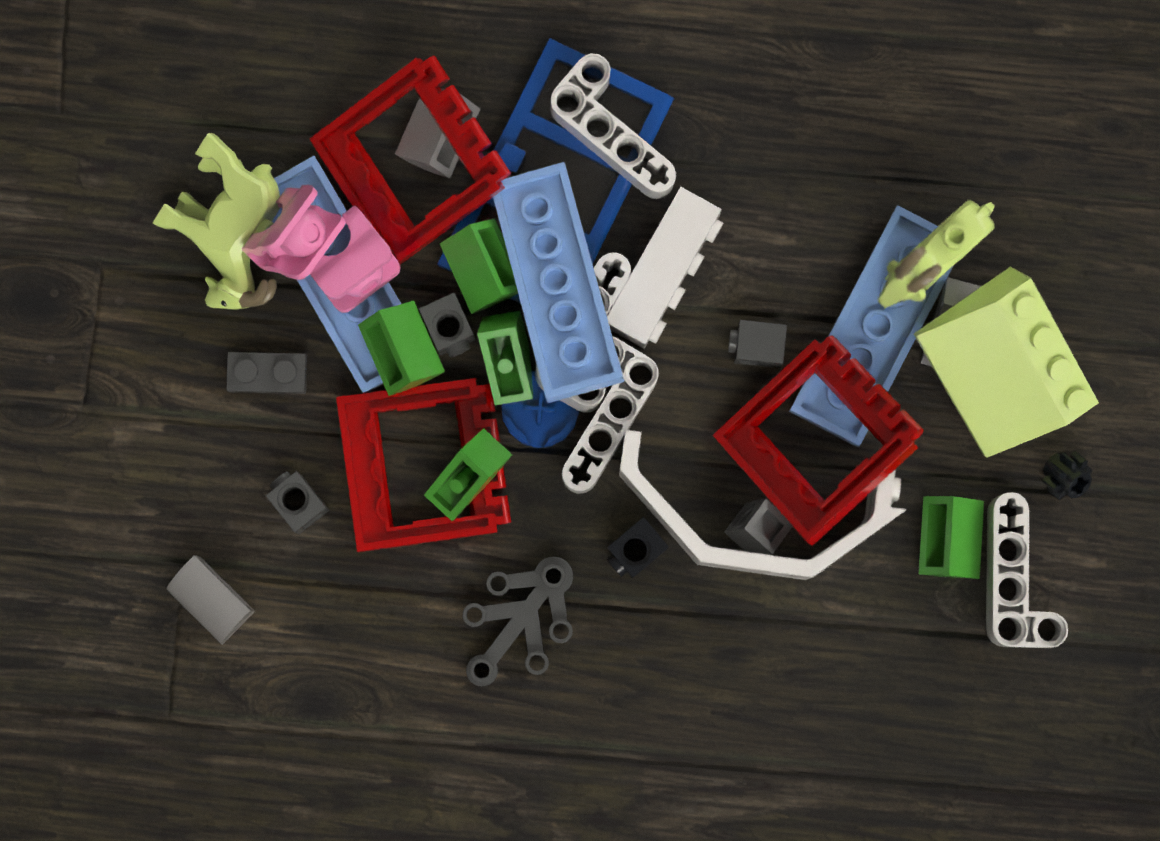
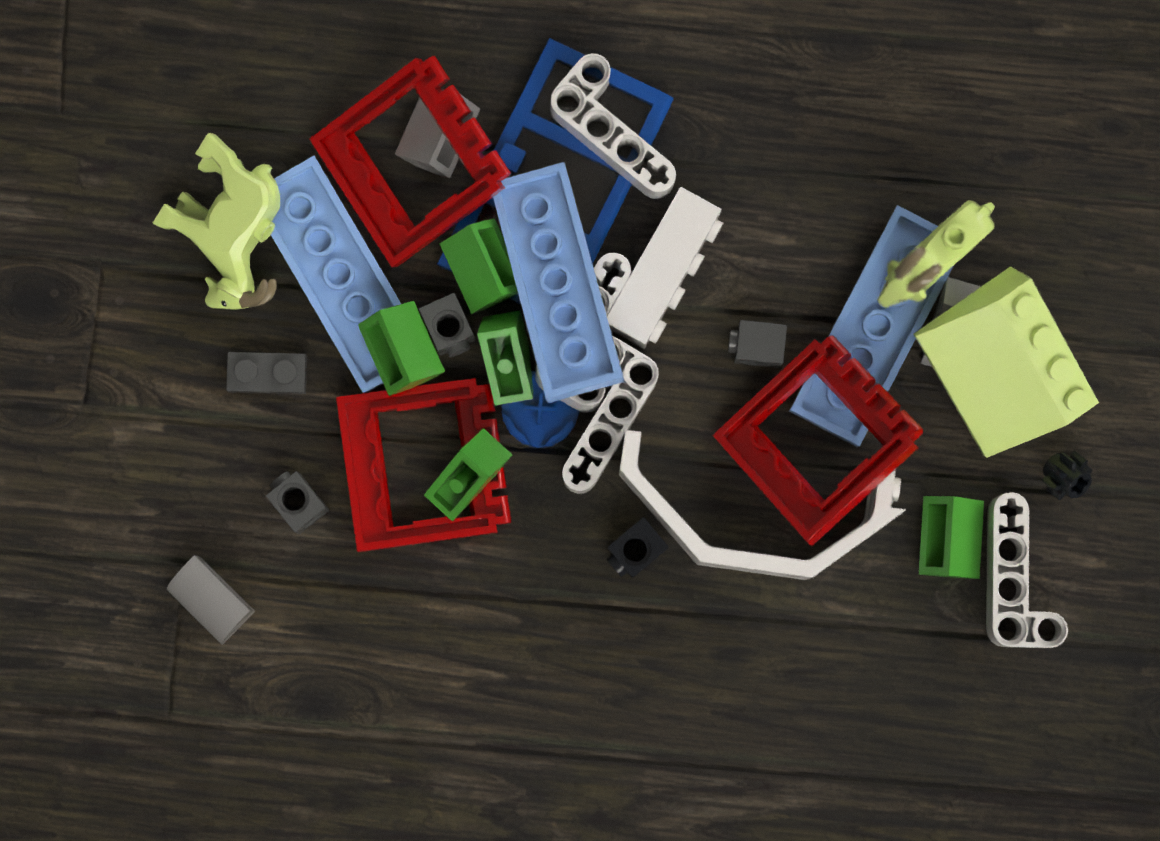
bright pink piece [242,185,346,280] -> none
bright pink piece [310,206,401,313] -> none
dark grey plant [462,557,573,686] -> none
dark grey brick [724,498,793,555] -> none

